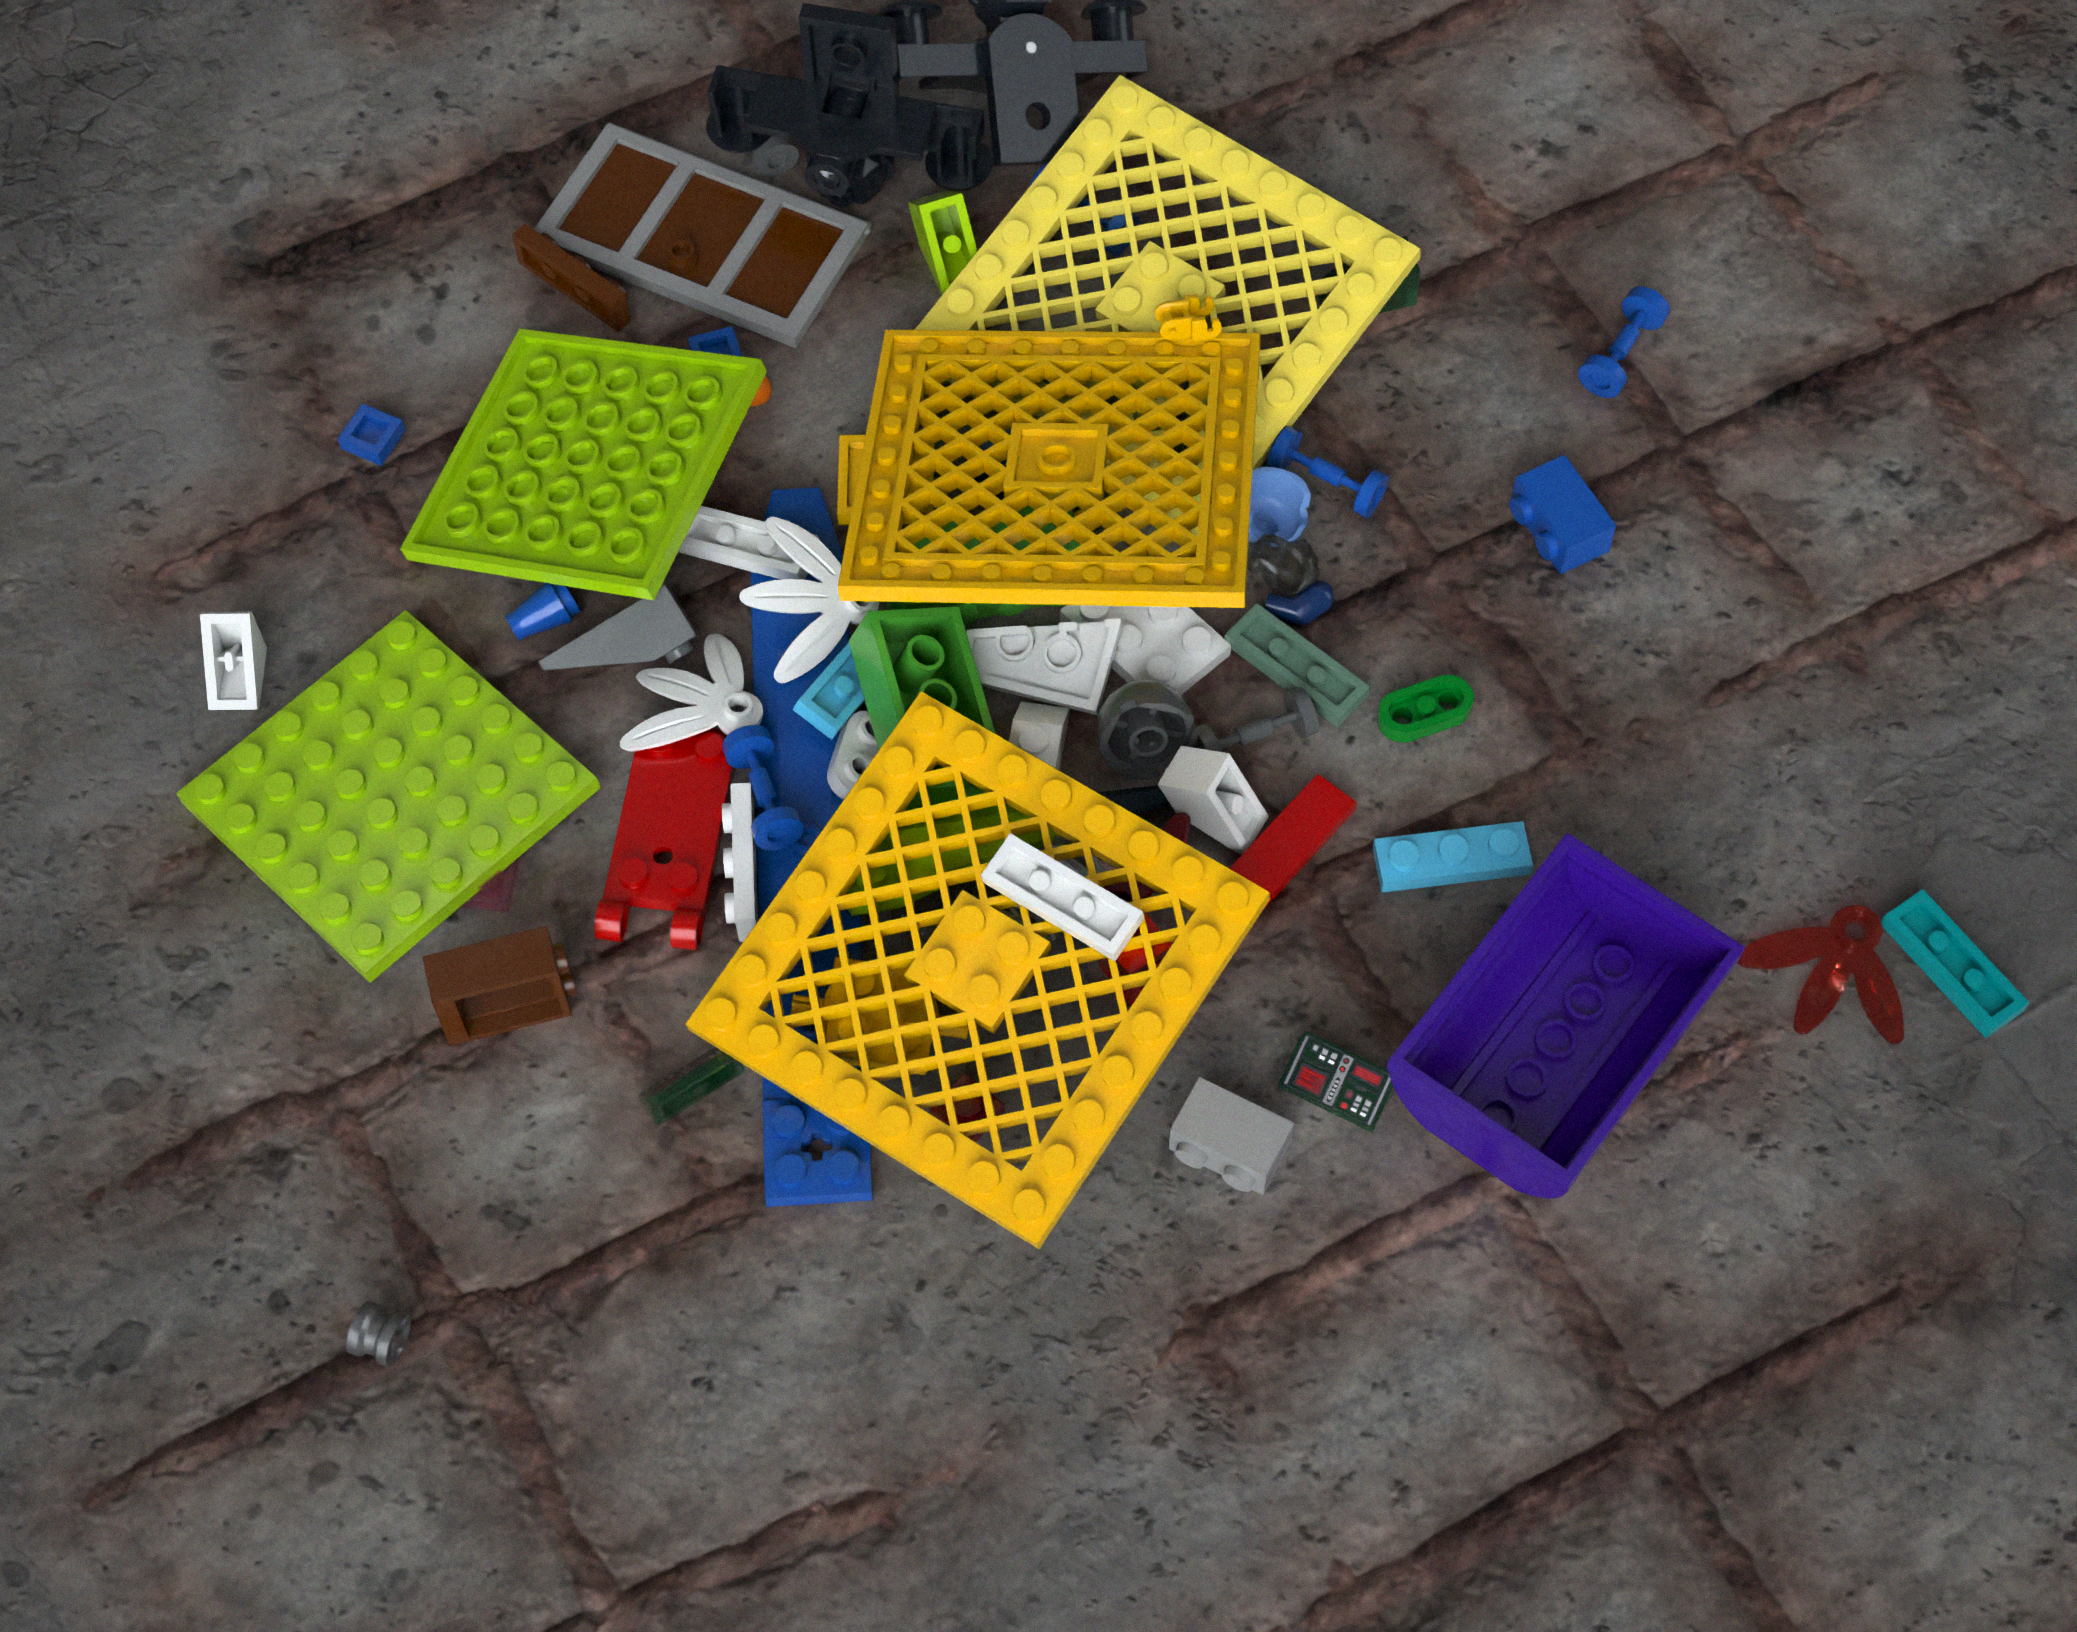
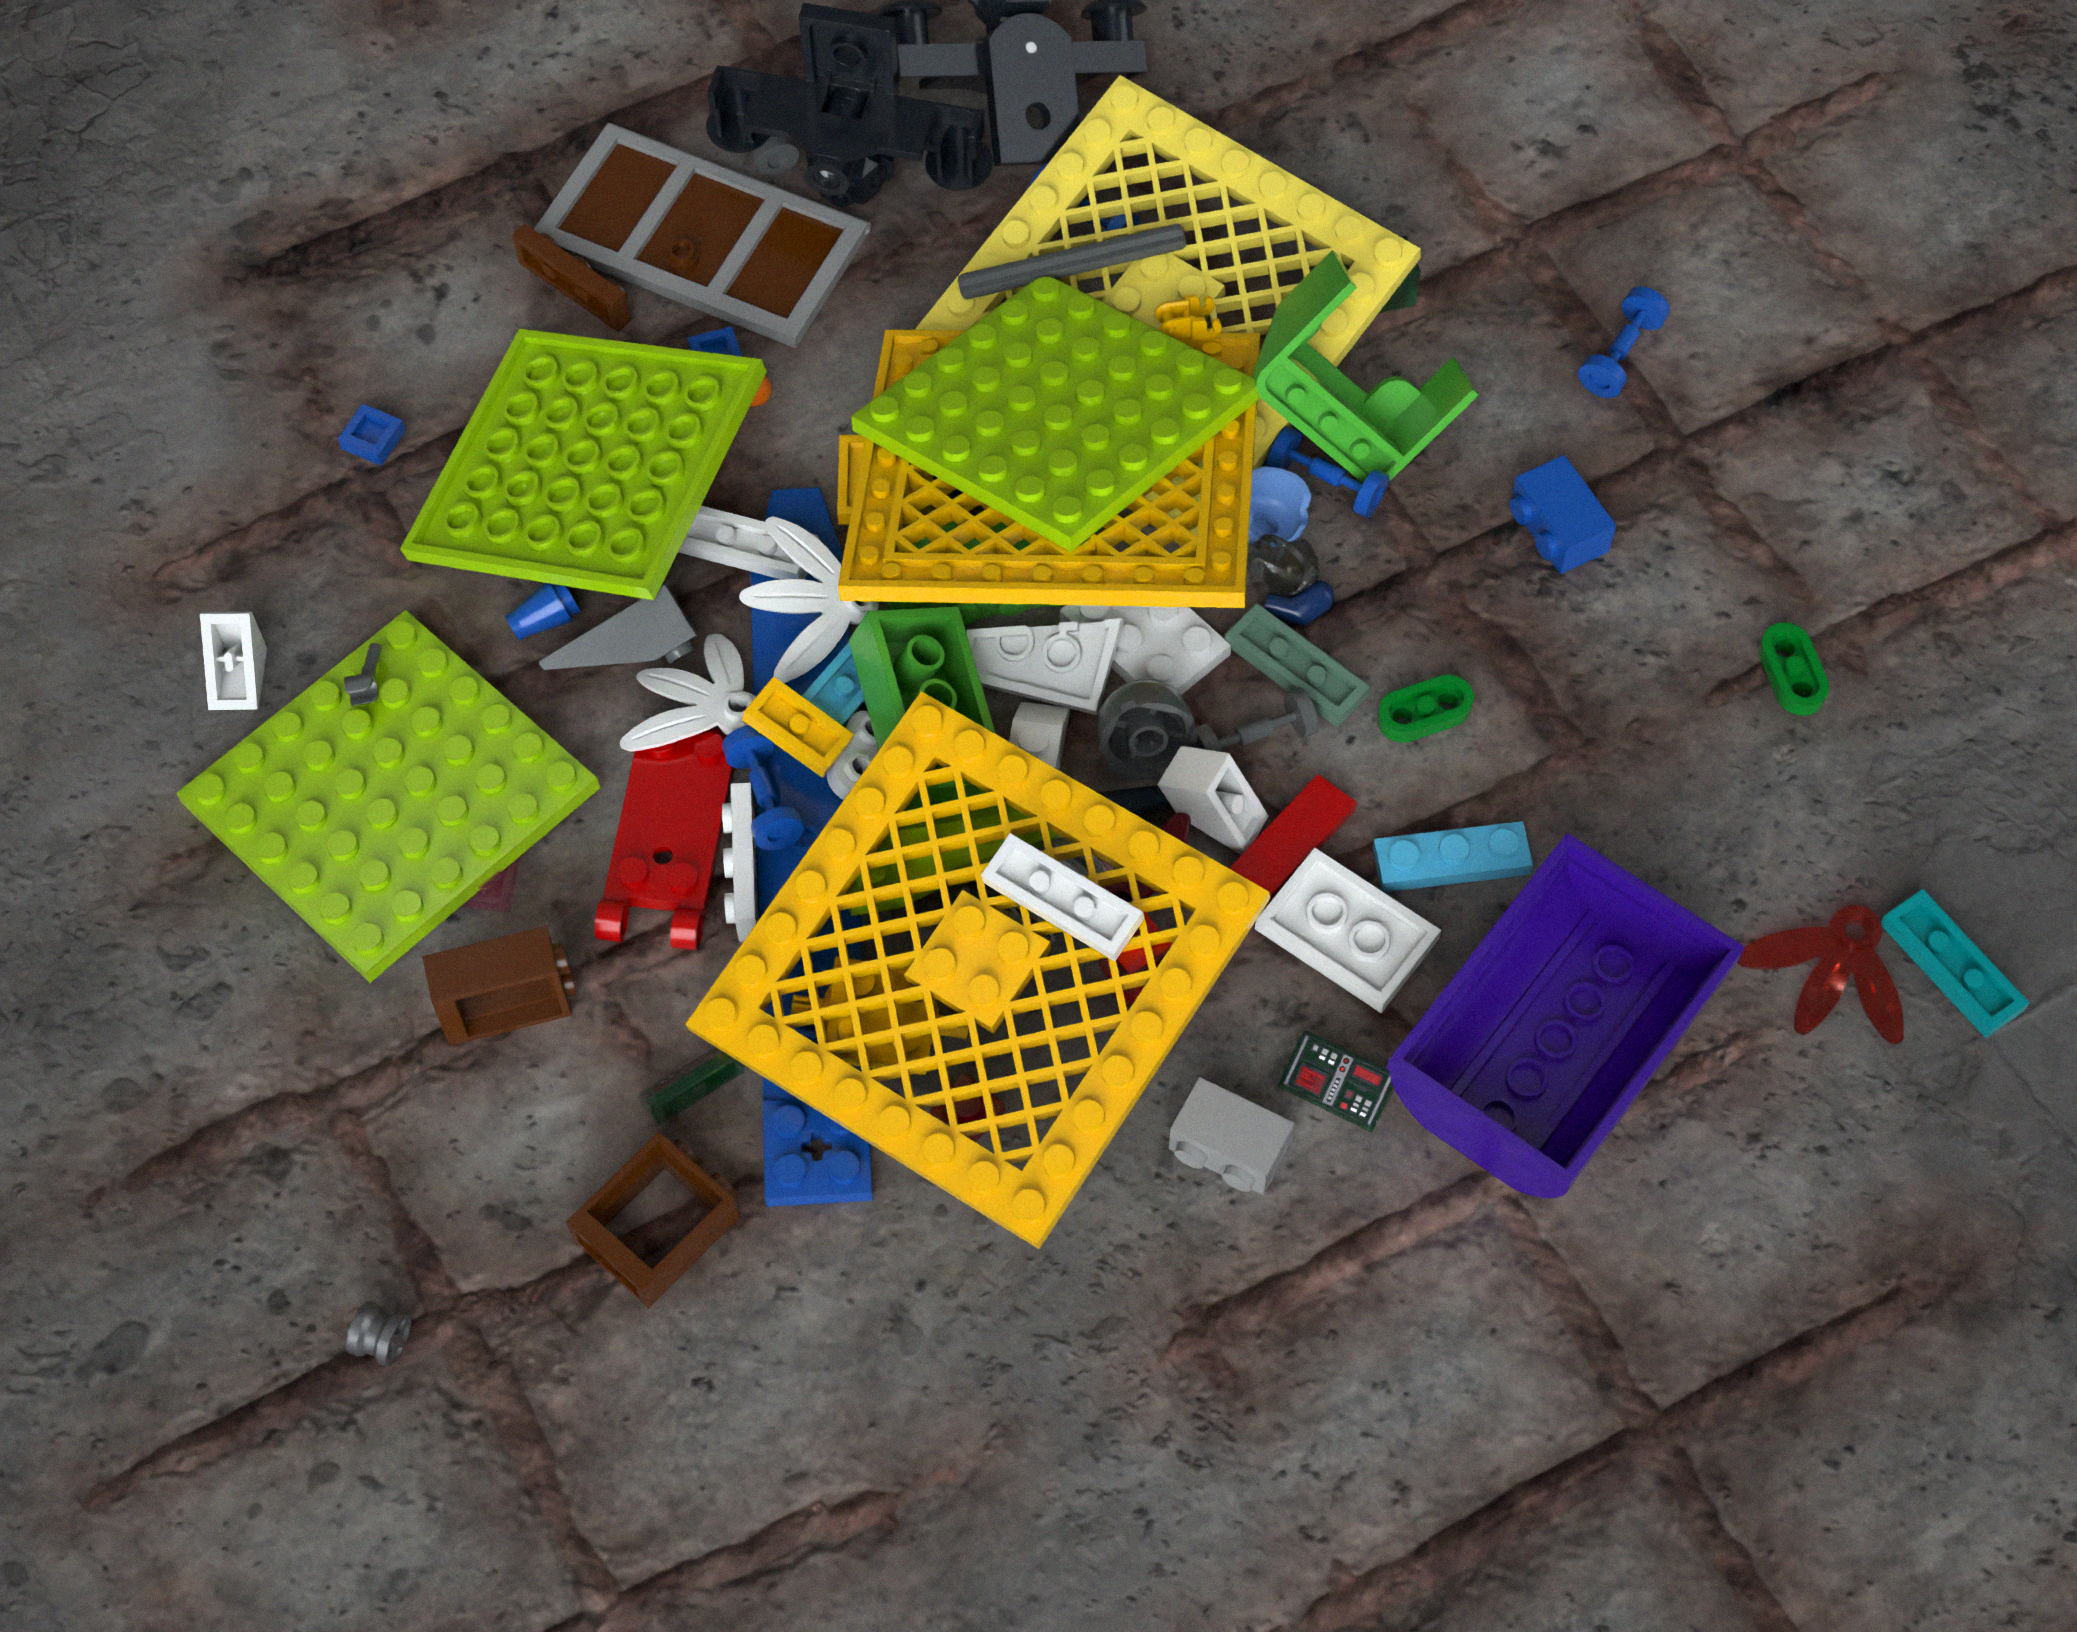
lime slope [908,190,977,295] -> none
none -> dark grey hand [344,643,382,706]
none -> reddish brown window [566,1131,739,1309]
none -> yellow plate [742,676,855,778]
none -> lime plate [851,277,1261,552]
none -> dark grey axle [958,224,1186,300]
none -> bright green windscreen [1252,250,1479,483]
none -> white plate [1255,848,1441,1013]
none -> green plate [1758,622,1829,716]

